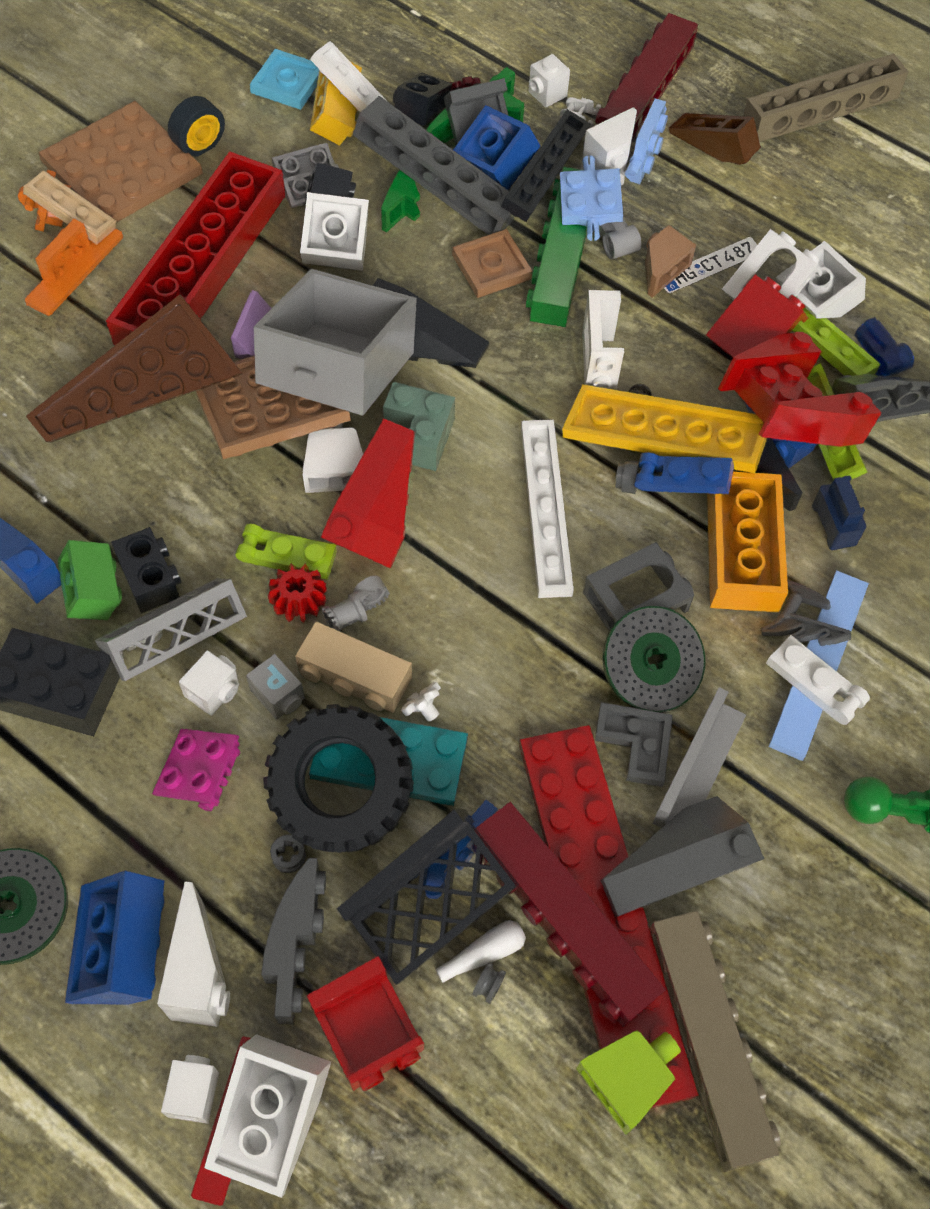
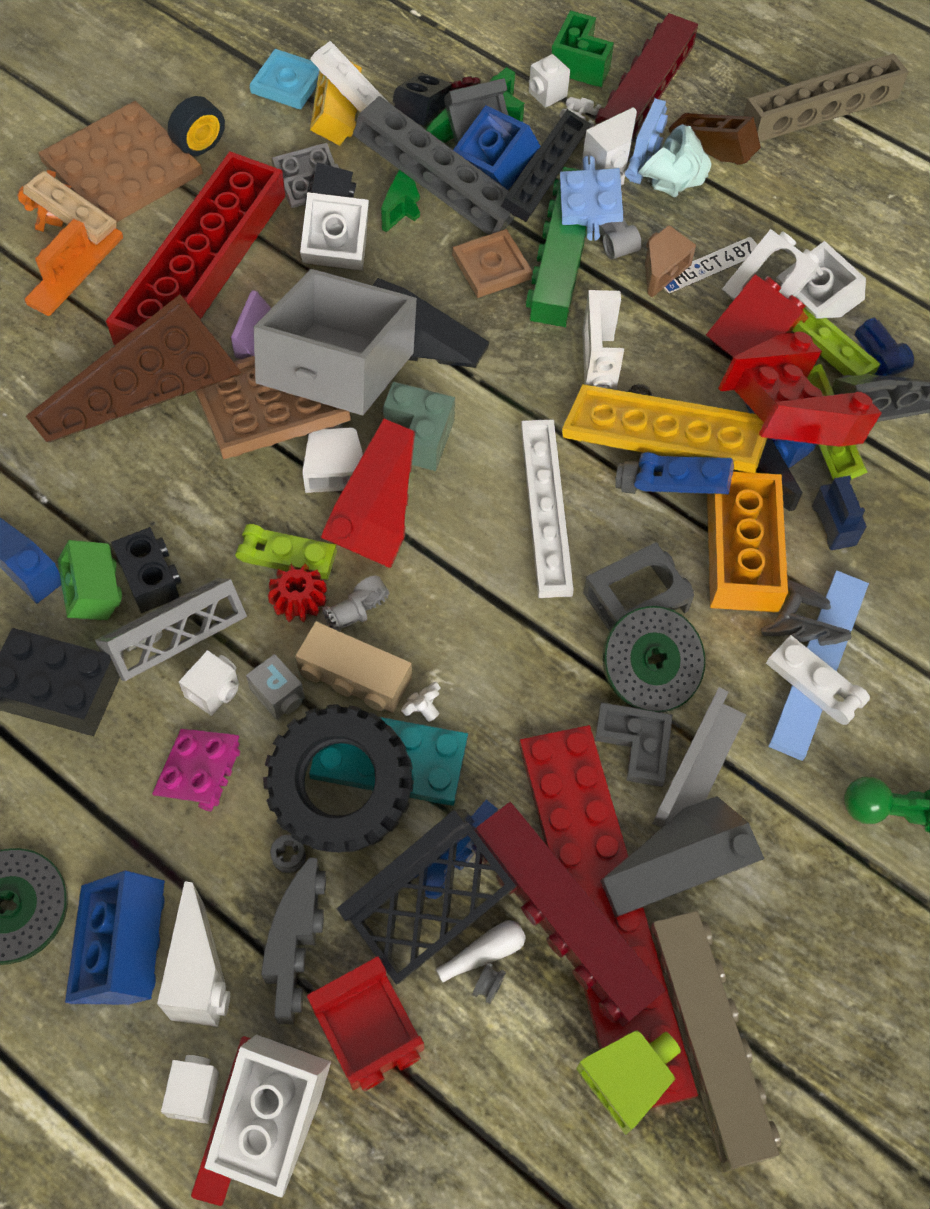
none -> green brick [551,10,614,88]
none -> light aqua head [639,124,712,197]

